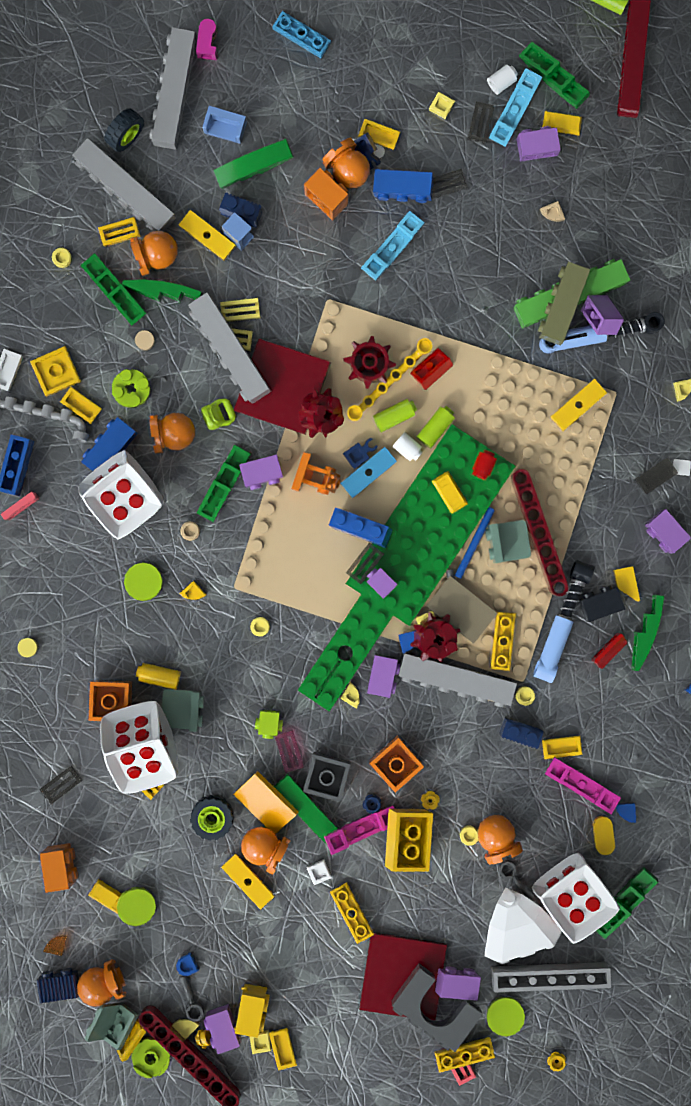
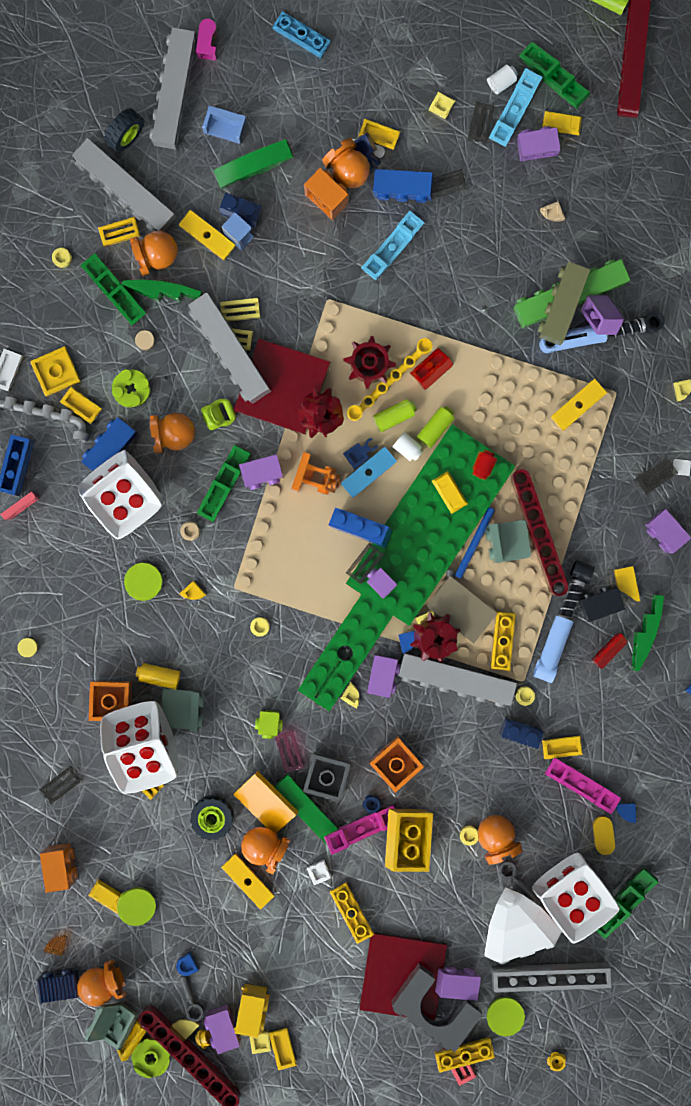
yellow plate [421,791,440,810] -> none

